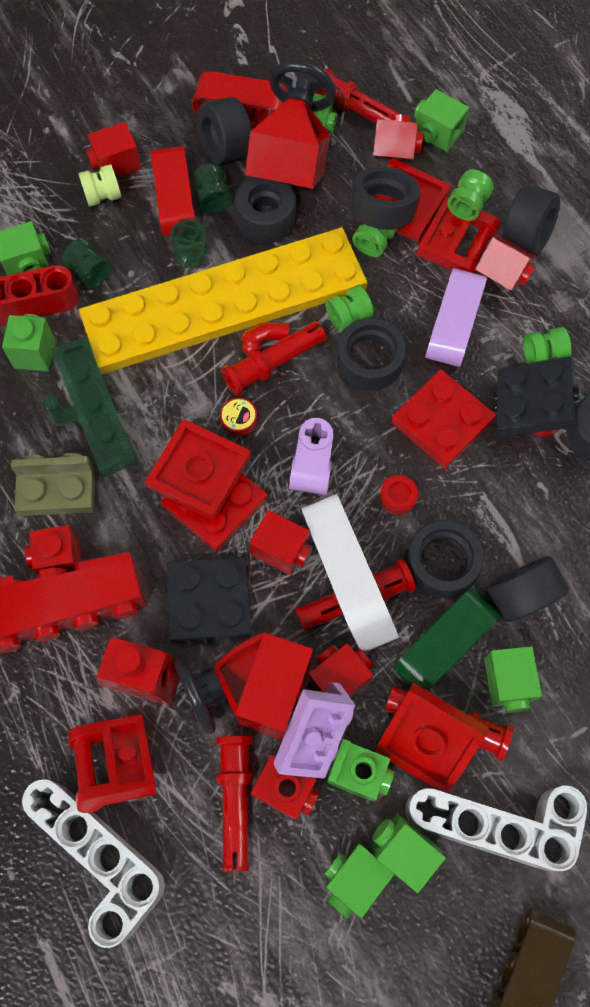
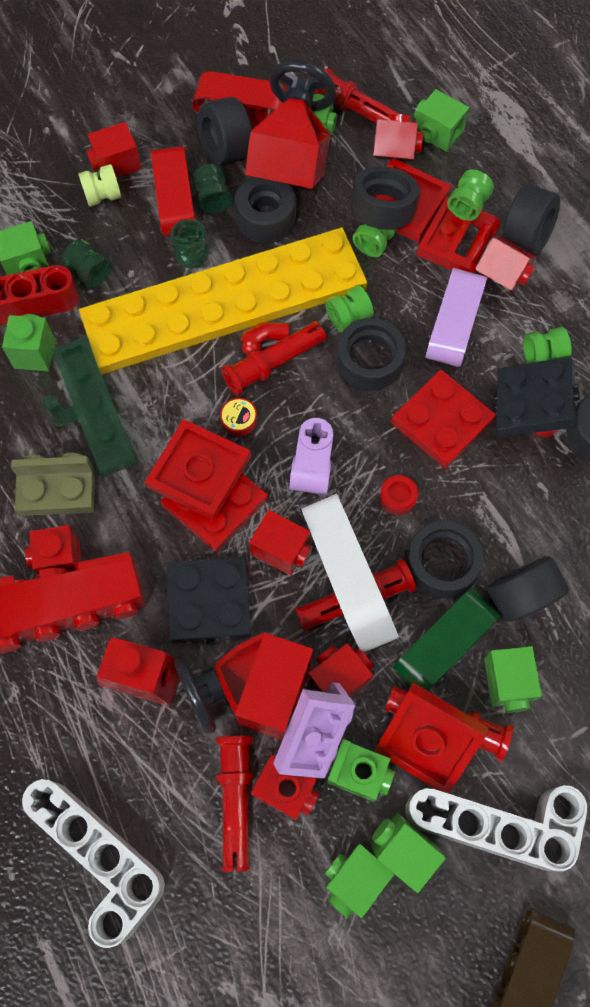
red plate [68,714,156,813] -> none

